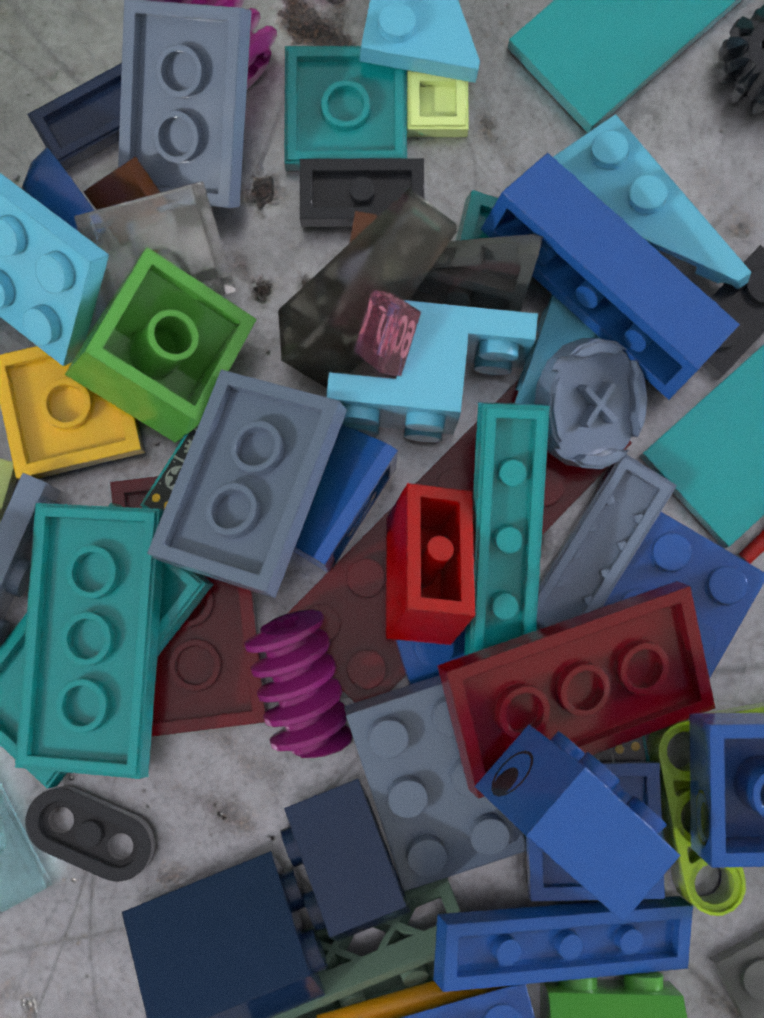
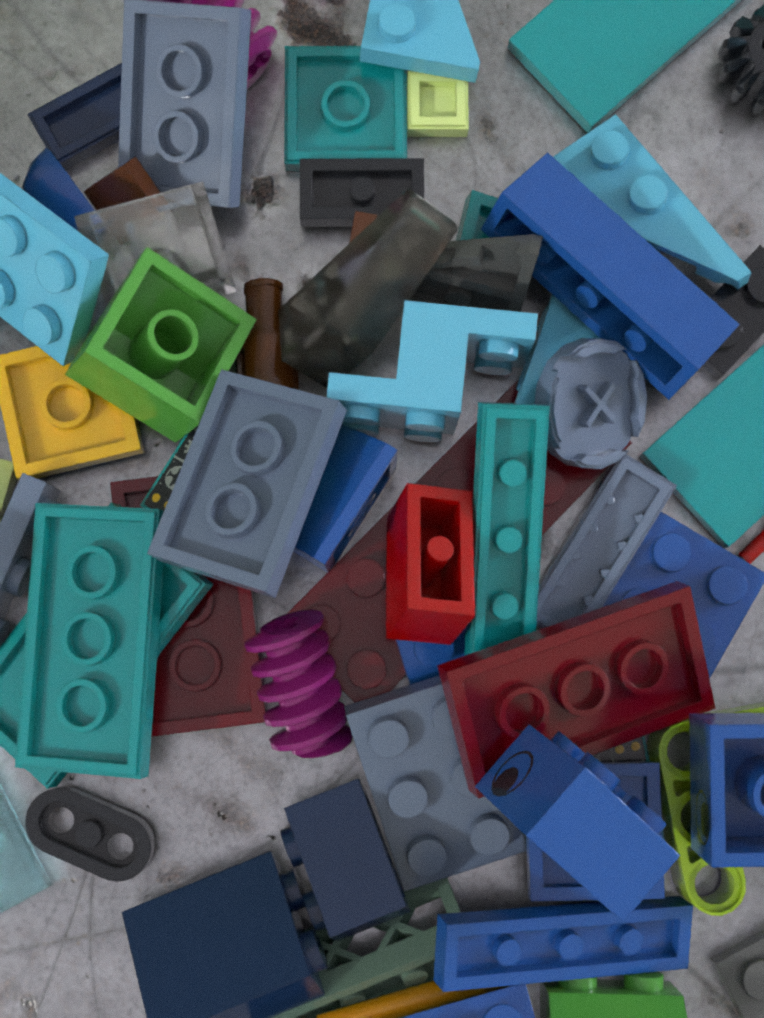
clear pink tile [355,290,421,377] -> none
none -> reddish brown arm [235,278,299,390]

